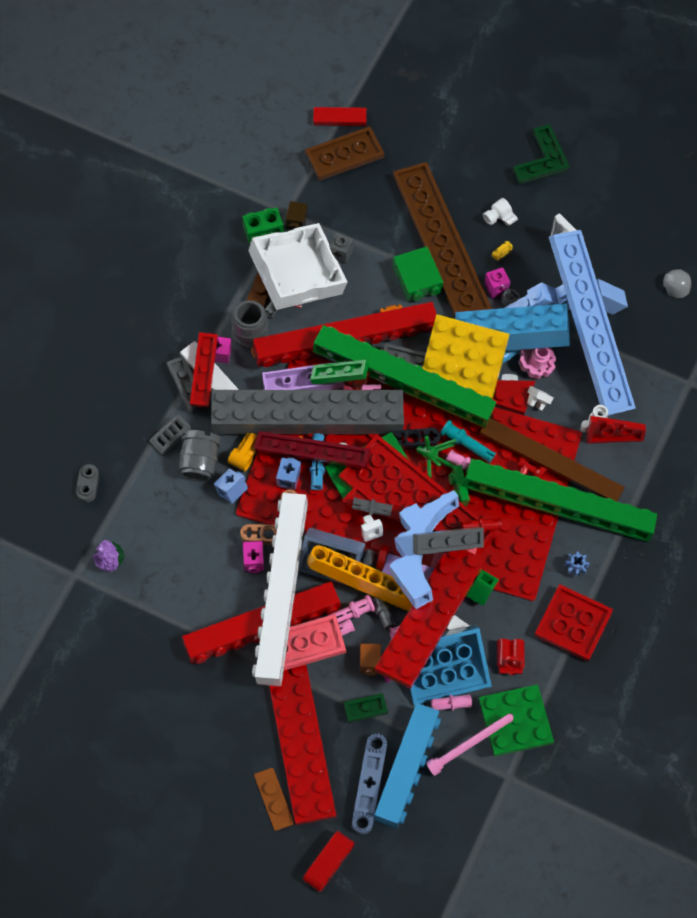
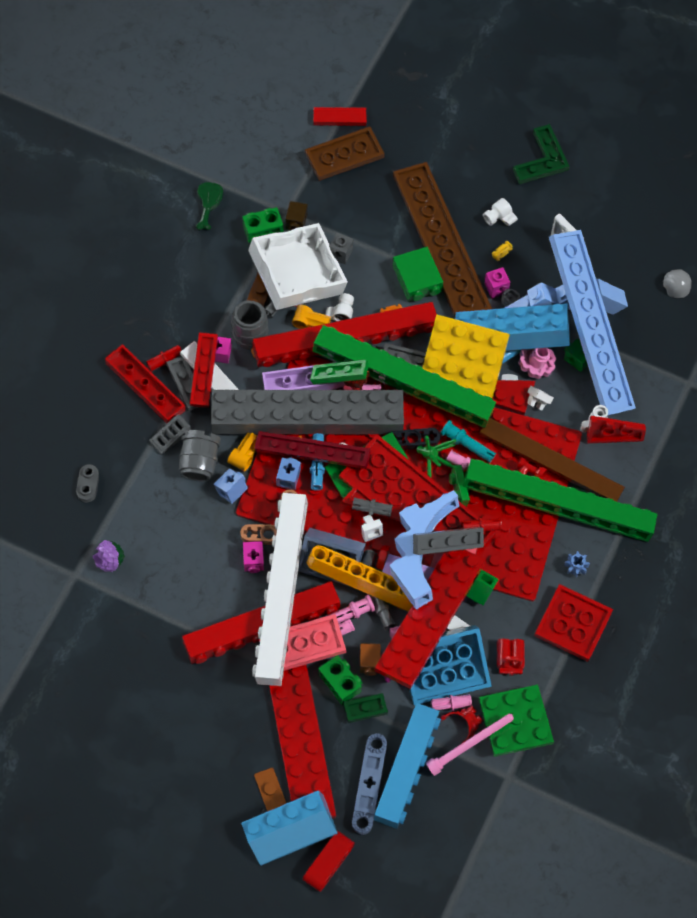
none -> red piece [105,344,186,423]
none -> red axle [146,345,182,372]
none -> dark green piece [196,182,223,230]
none -> dark azure slope [242,791,338,866]
none -> light orange piece [292,305,331,329]
none -> green brick [318,655,362,705]
none -> white piece [325,293,354,322]
none -> red helmet [440,705,484,745]
none -> green brick [564,338,588,372]

